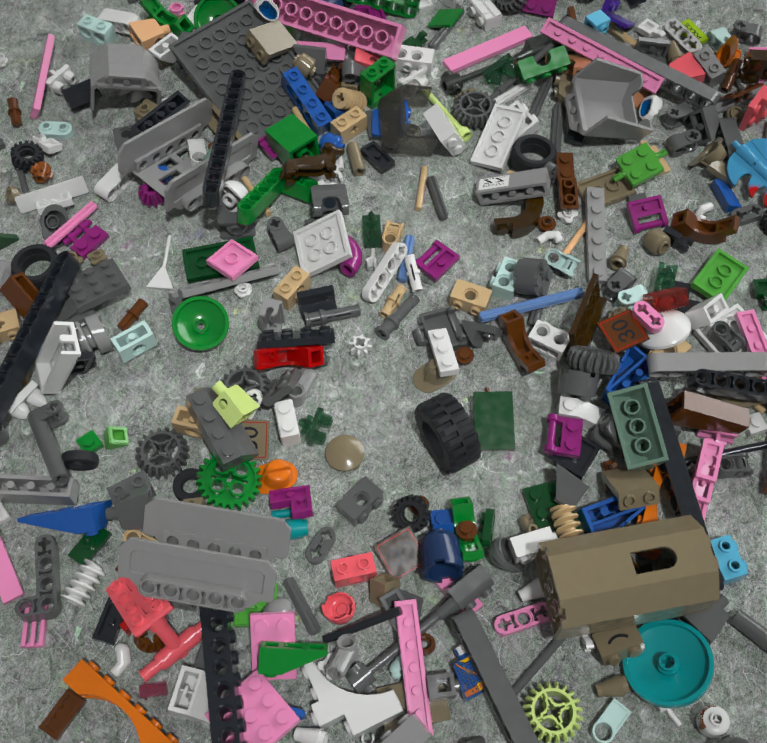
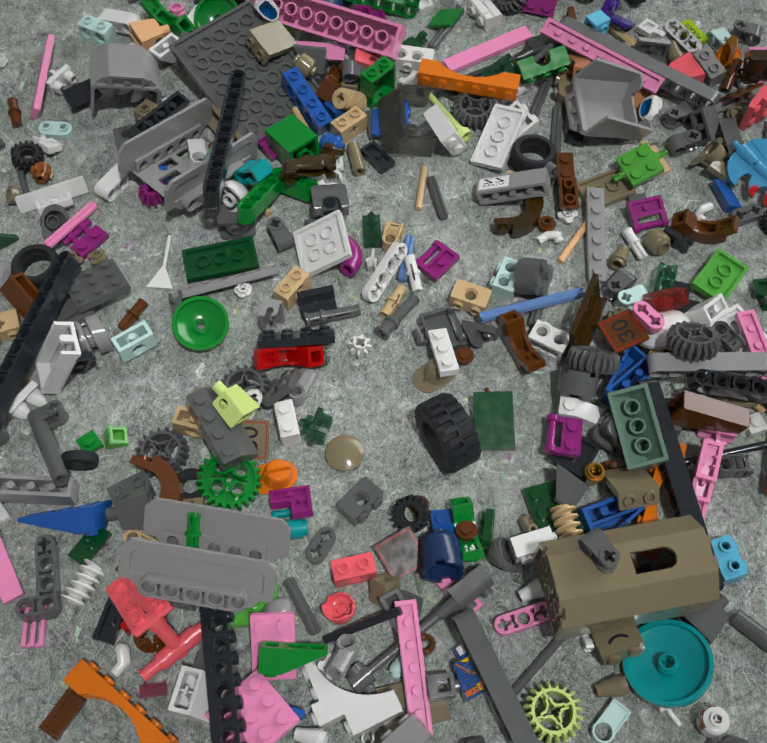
bright pink plate [206,239,259,281] -> none
light aqua piece [545,249,581,277] -> none
none -> reddish brown arch [129,454,184,501]
none -> green axle [184,512,202,548]
none -> teal brick [233,158,273,186]
none -> orange arch [417,58,521,101]
none -> dark grey piece [578,527,620,574]
none -> pearl gold cone [585,463,605,486]
none -> white axle [621,227,648,261]
none -> dark grey gear [666,321,721,362]

